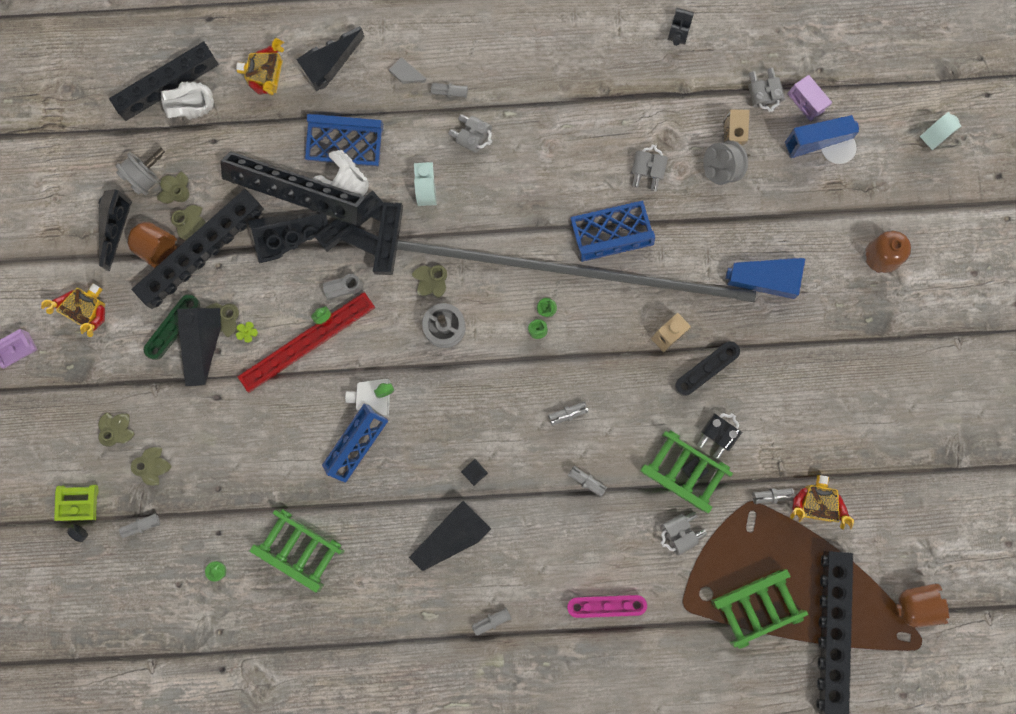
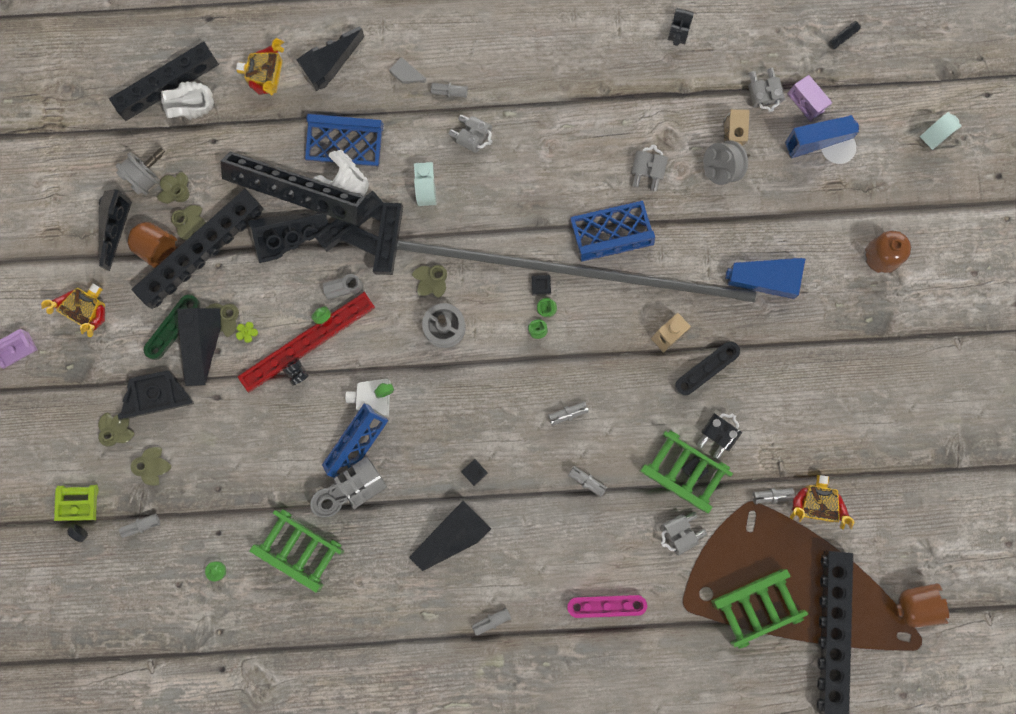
none -> black wing [118,370,194,420]
none -> black wheel [282,359,309,386]
none -> light grey cylinder [310,457,387,518]
none -> black tile [531,275,551,296]
none -> black axle [828,21,861,49]

